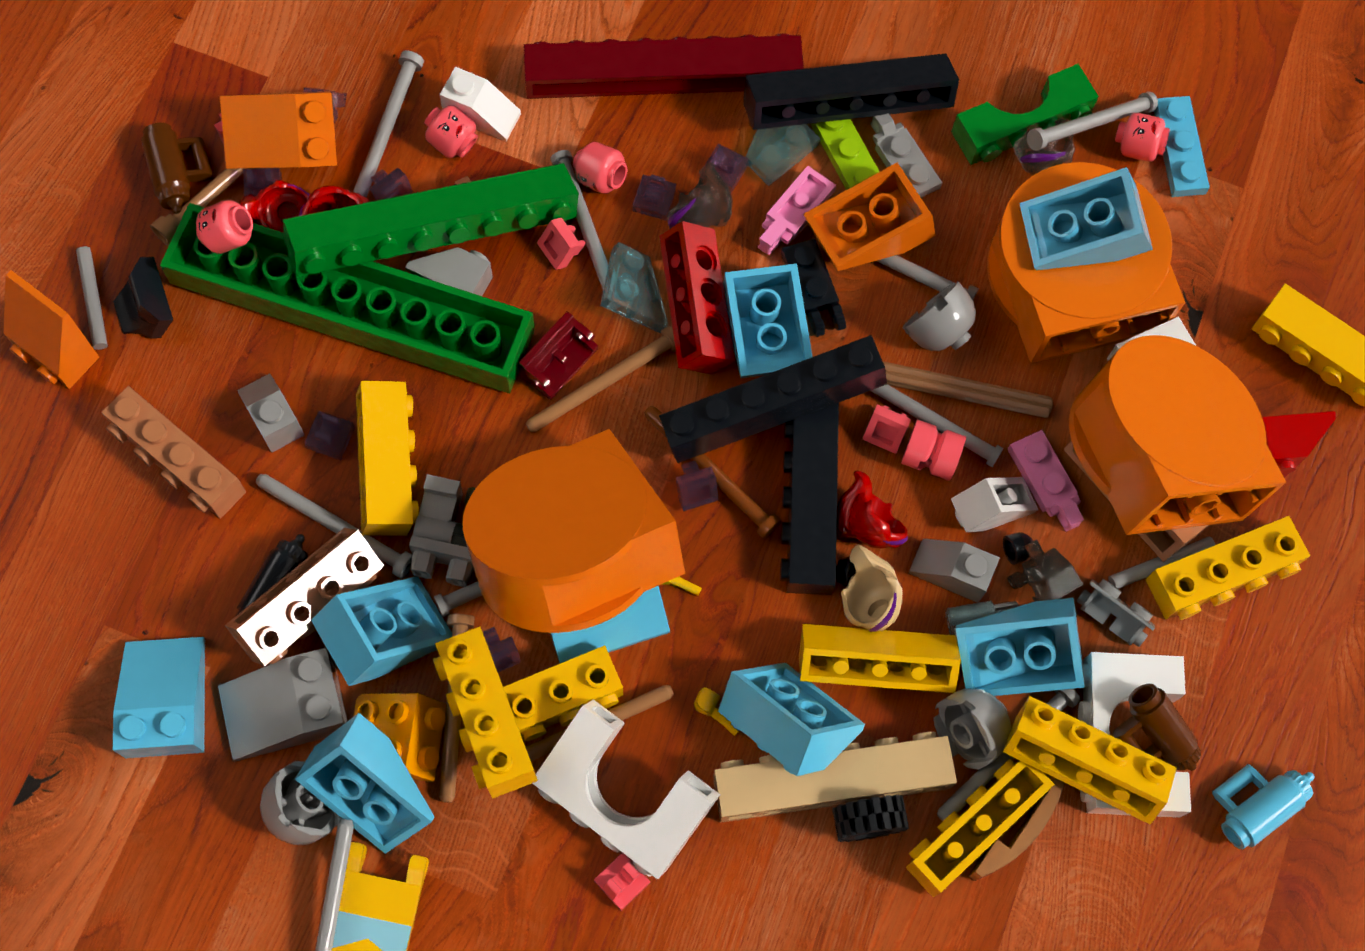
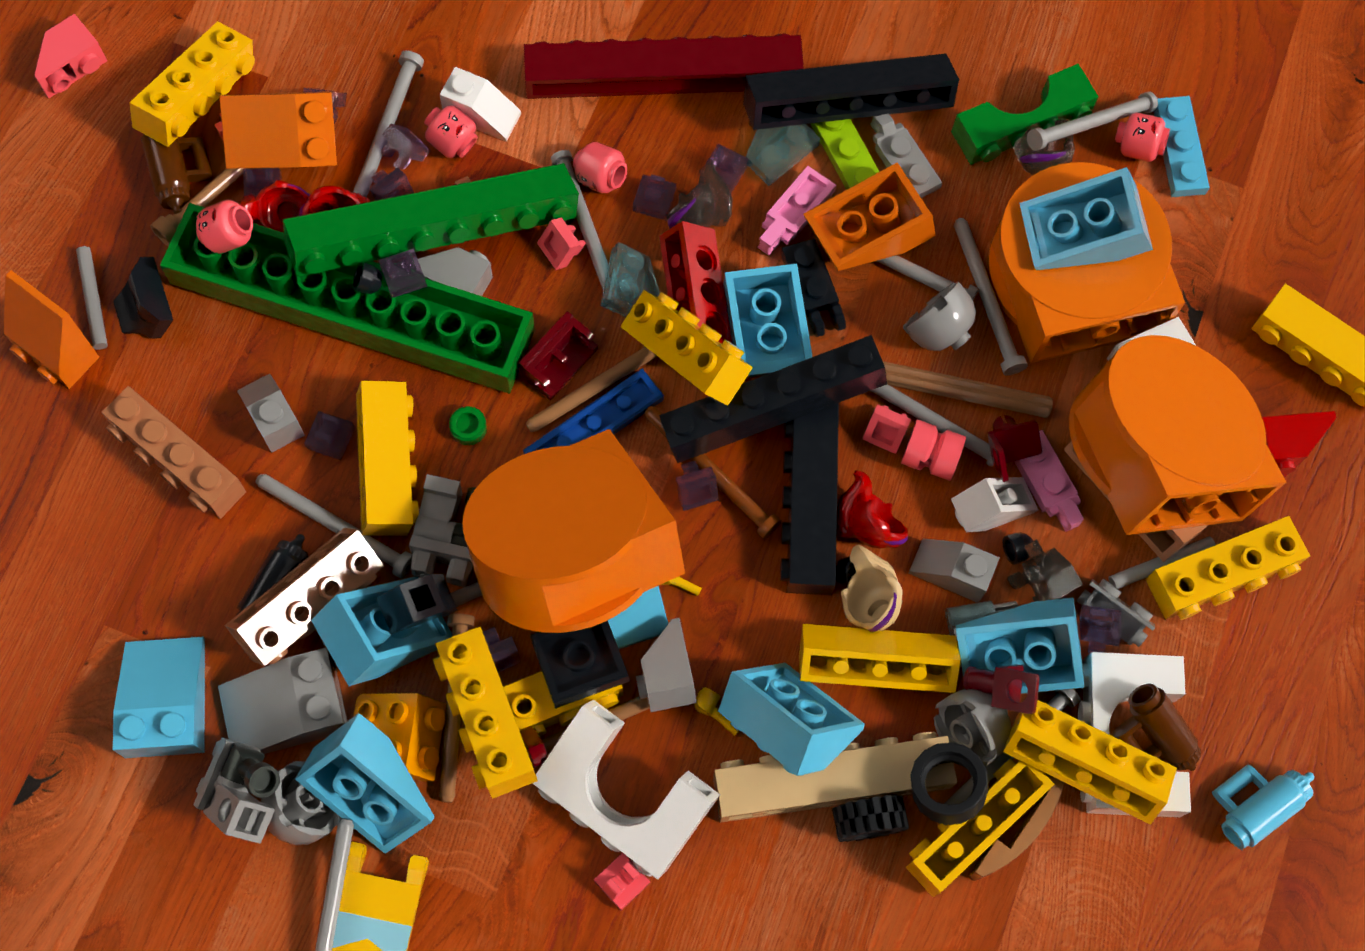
none -> coral slope [34,14,107,98]
none -> yellow brick [129,21,255,147]
none -> light grey hips [193,737,280,844]
none -> black hinge [352,262,383,294]
none -> black slope [377,574,457,634]
none -> clear purple tile [378,249,427,298]
none -> tile [381,124,430,170]
none -> green tile [449,406,487,445]
none -> dark red tile [520,726,547,768]
none -> blue tile [523,369,664,454]
none -> black tile [529,620,630,709]
none -> yellow brick [620,290,753,406]
none -> light grey slope [636,618,697,712]
none -> black tyre [910,742,988,825]
none -> light grey bar [954,218,1028,375]
none -> dark red bracket [963,665,1040,714]
none -> dark red bracket [987,415,1042,482]
none -> clear purple tile [1079,605,1122,653]

